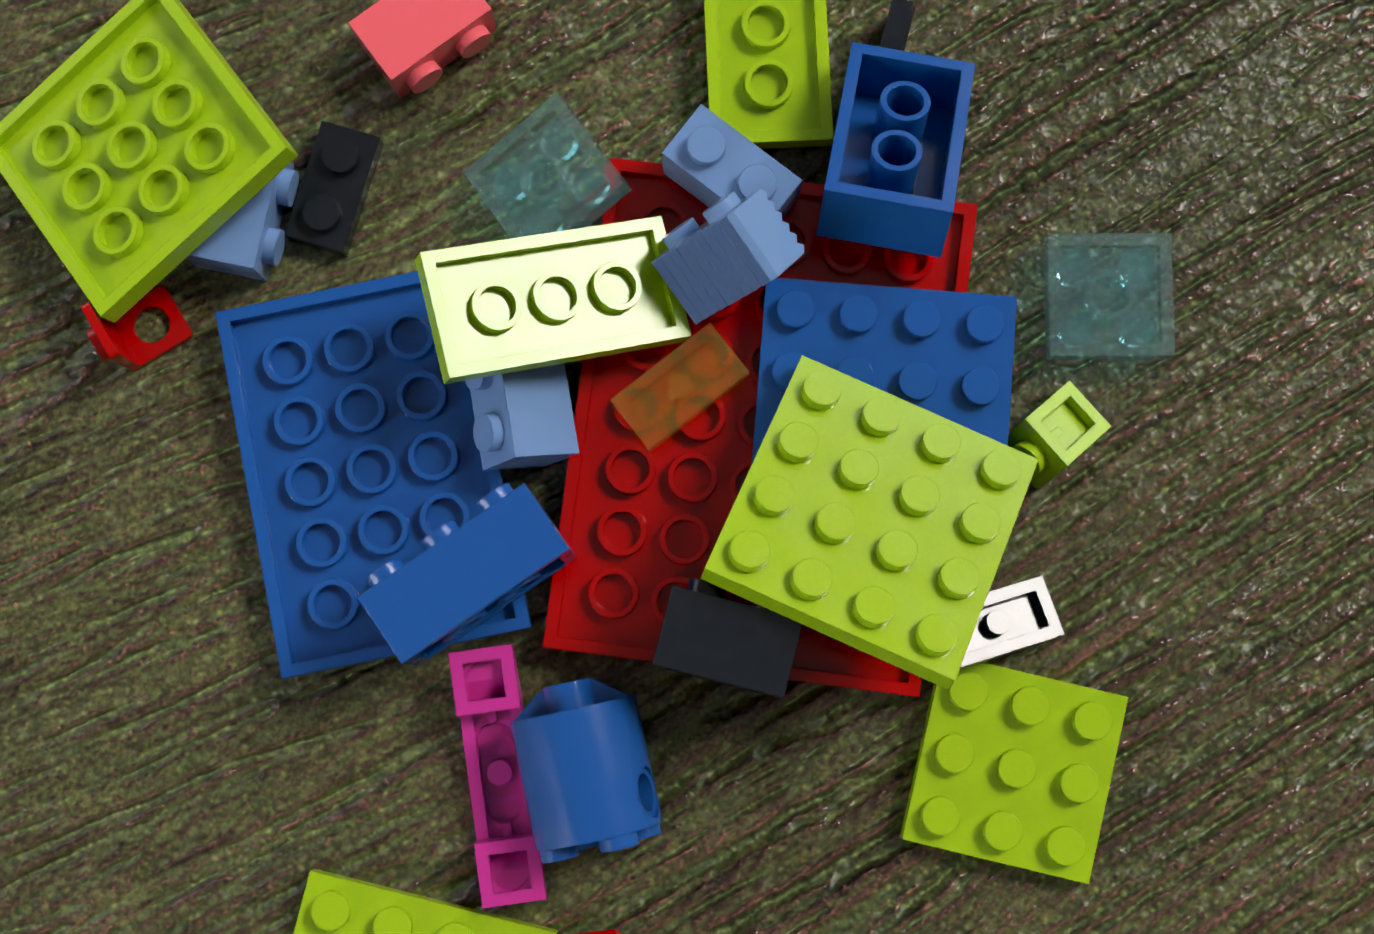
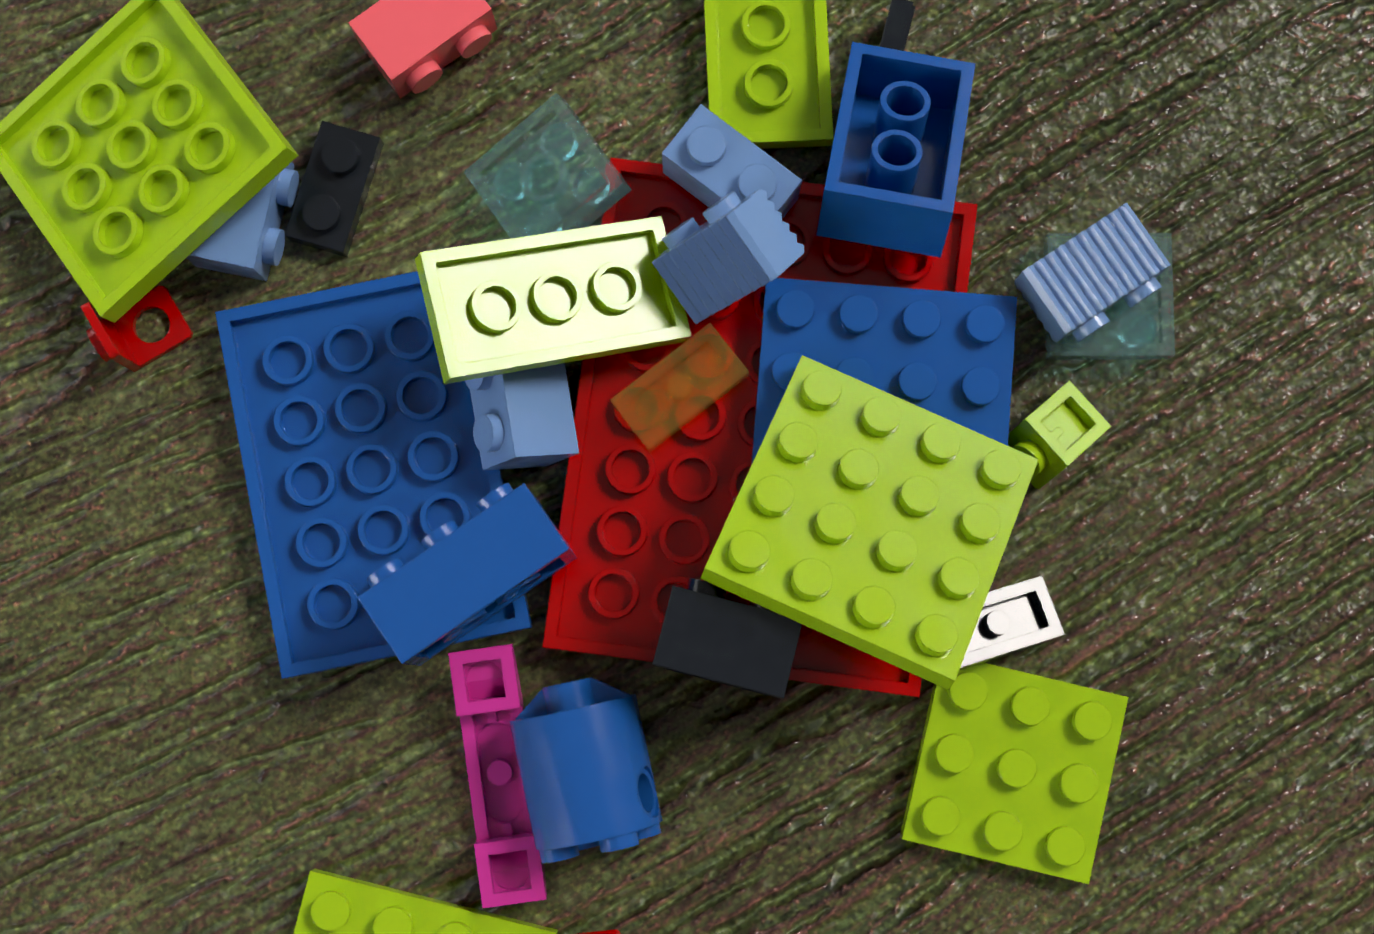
none -> medium blue brick [1014,203,1171,343]

